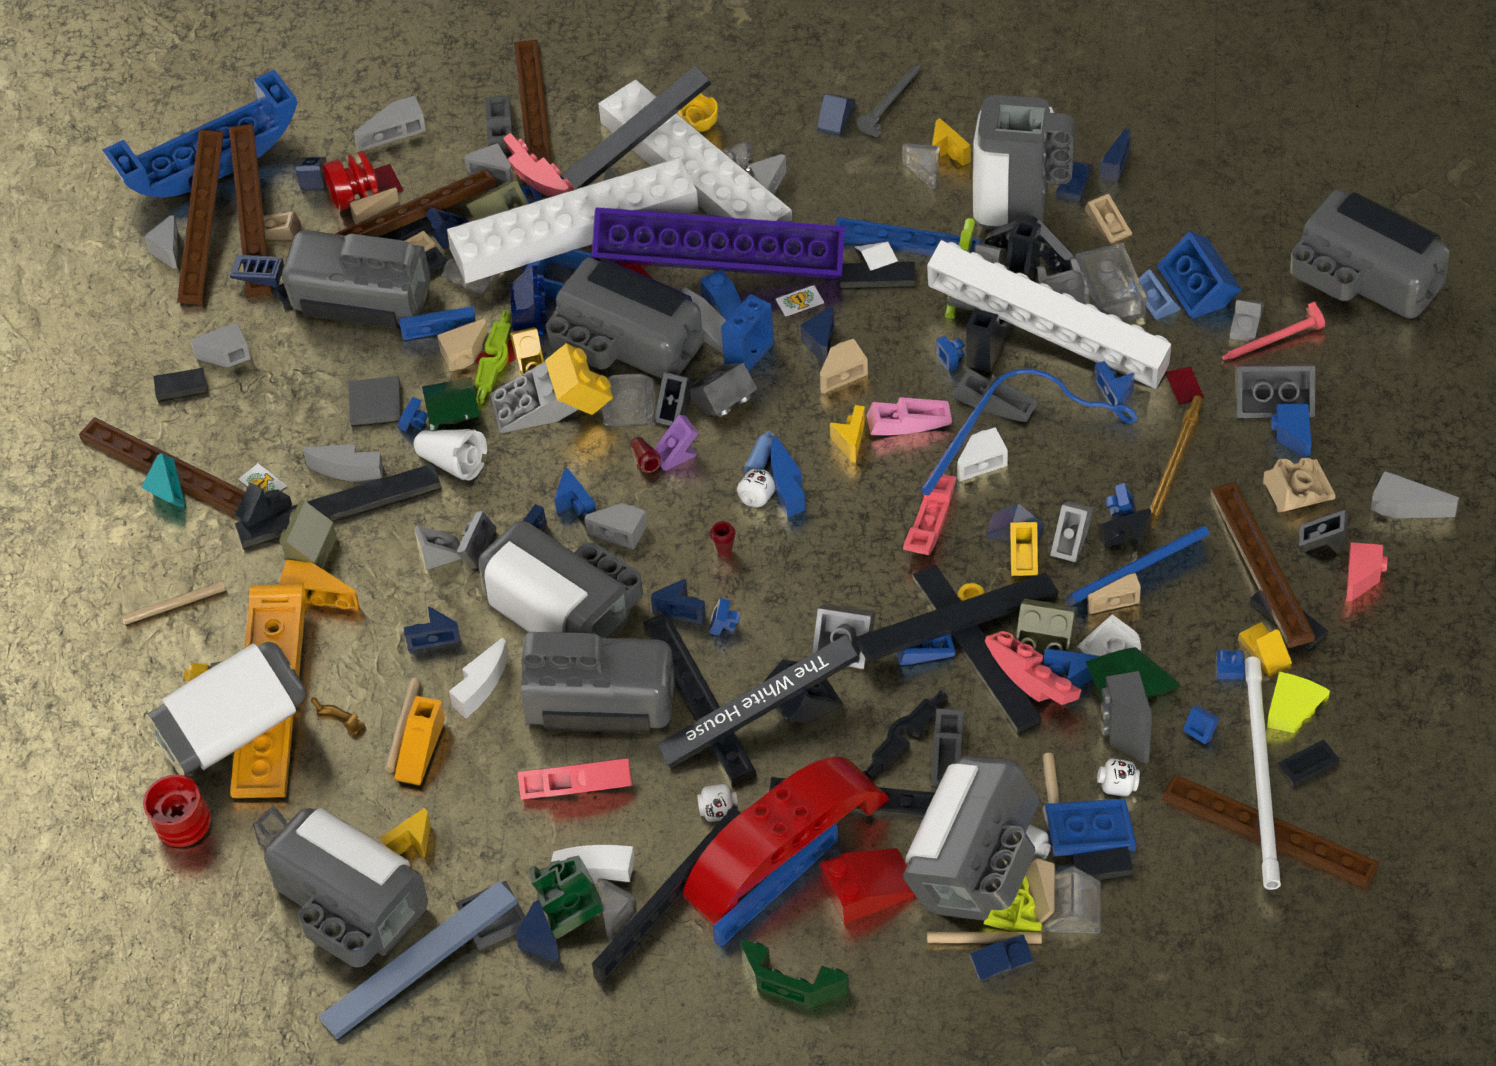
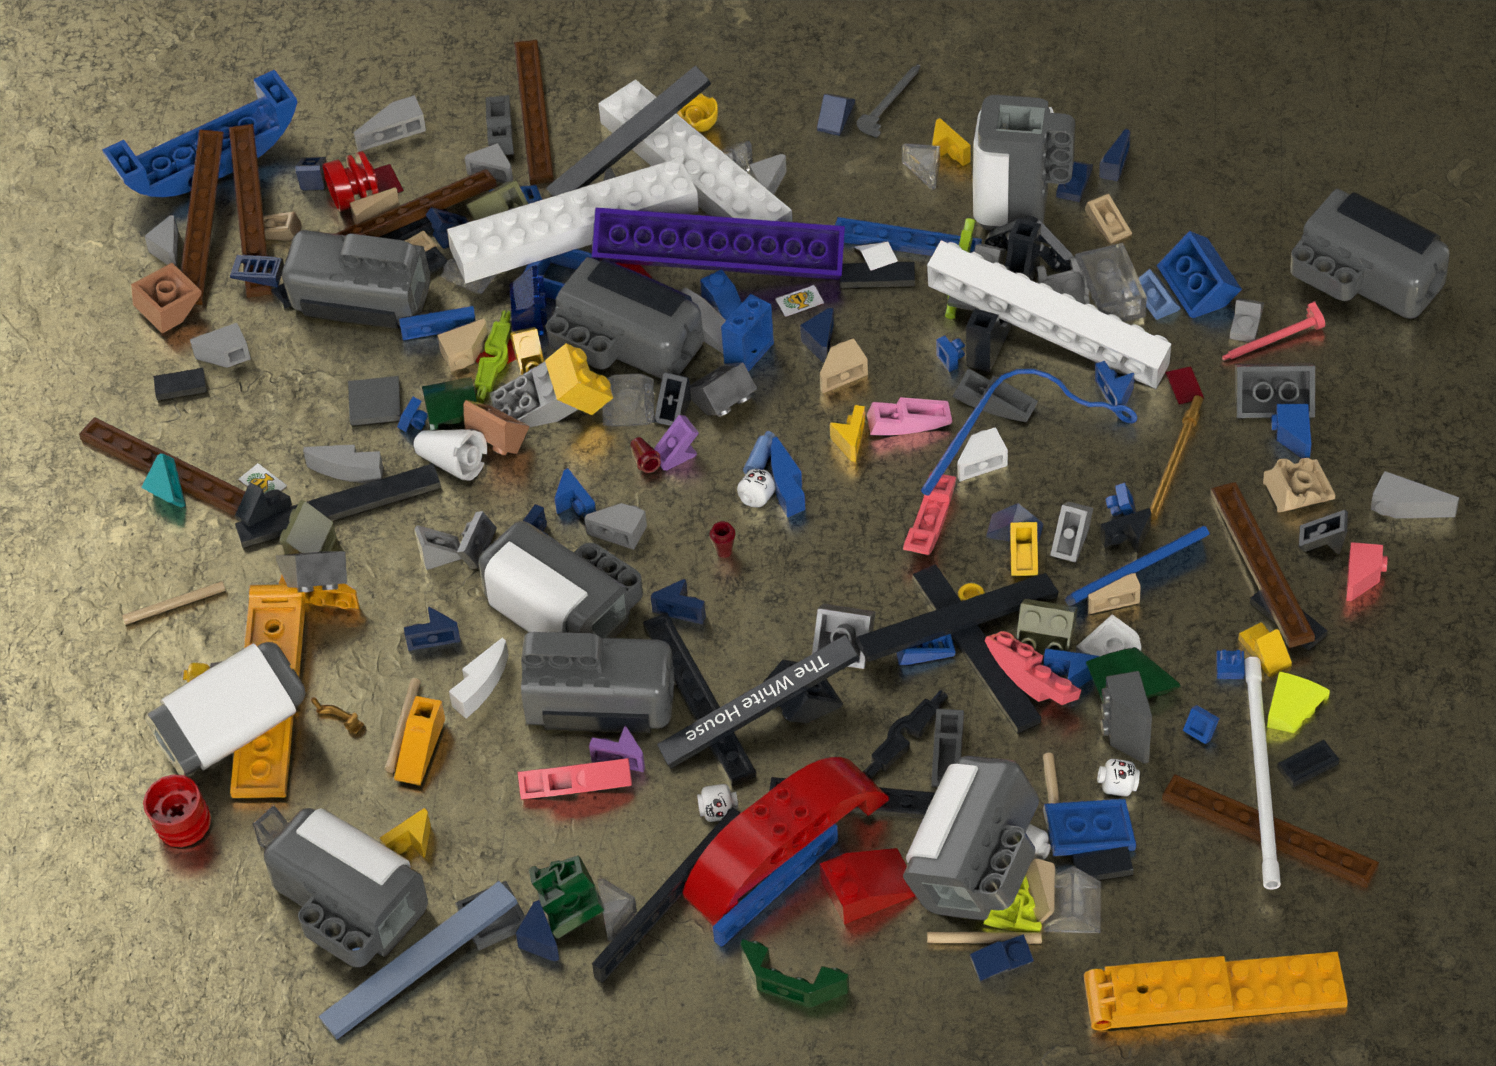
coral slope [503,133,574,197] -> none
white slope [551,845,635,885] -> none
blue tile [709,598,740,636] -> none
none -> nougat slope [131,263,201,333]
none -> flat silver slope [276,551,347,592]
none -> nougat slope [464,400,530,455]
none -> medium lavender slope [589,726,645,772]
none -> light orange hinge [1083,951,1348,1031]

